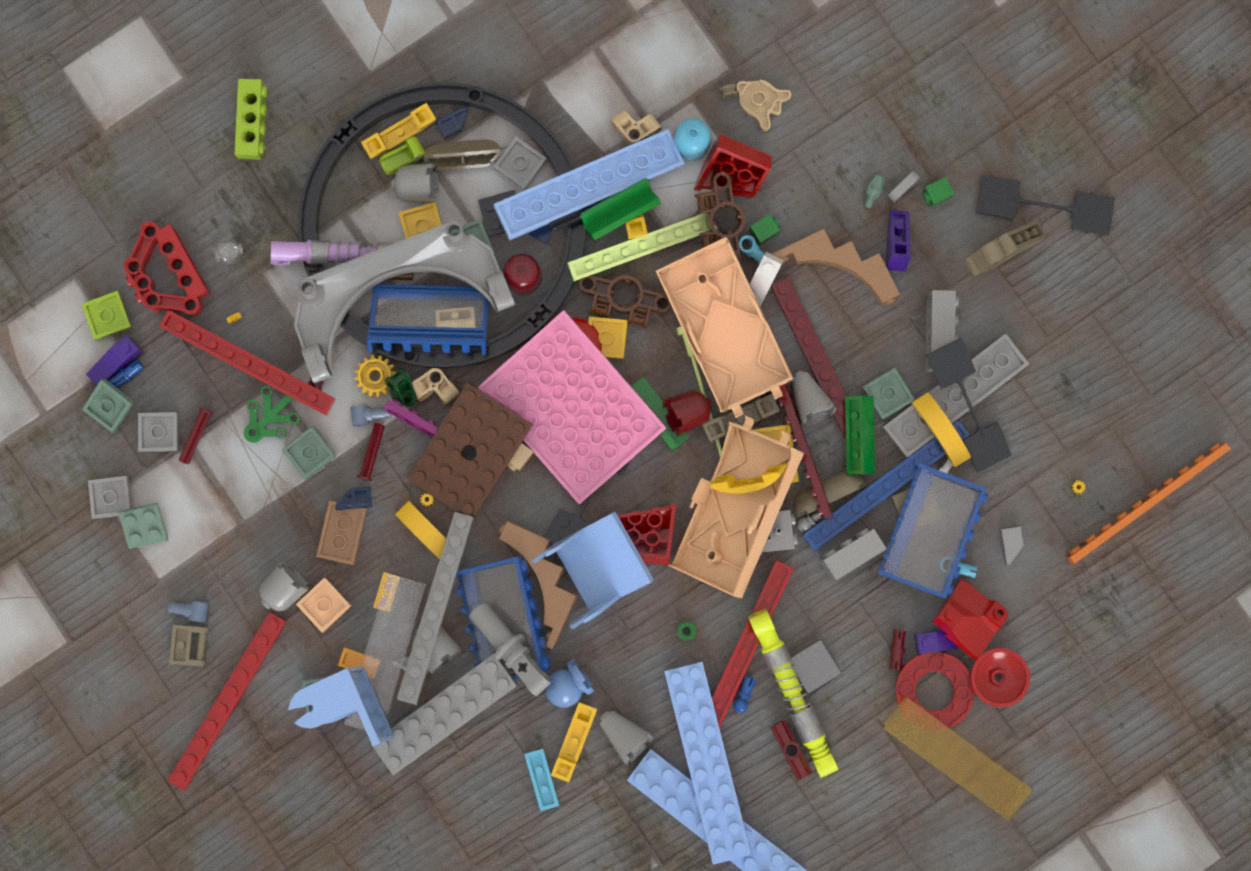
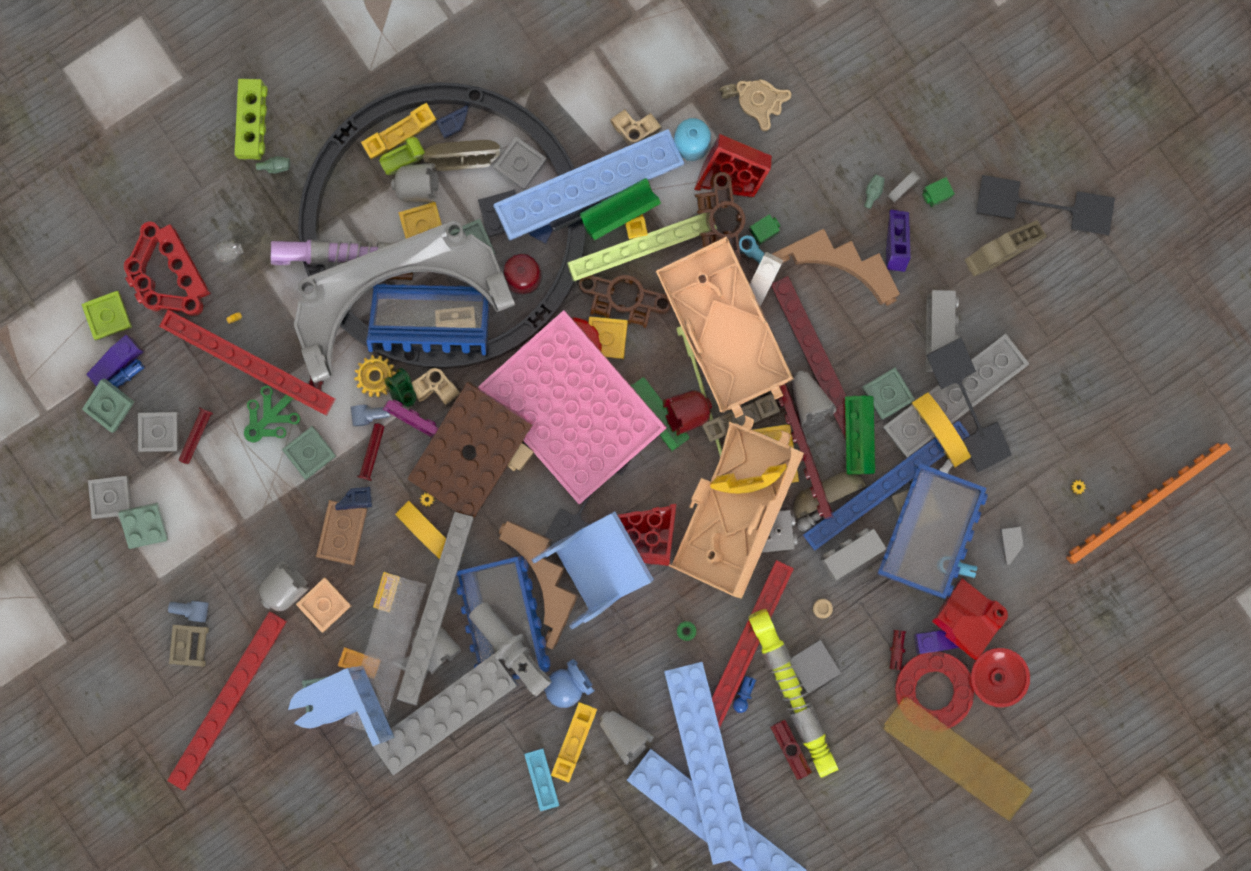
none -> sand green piece [256,156,290,174]
none -> tan tile [813,599,833,618]

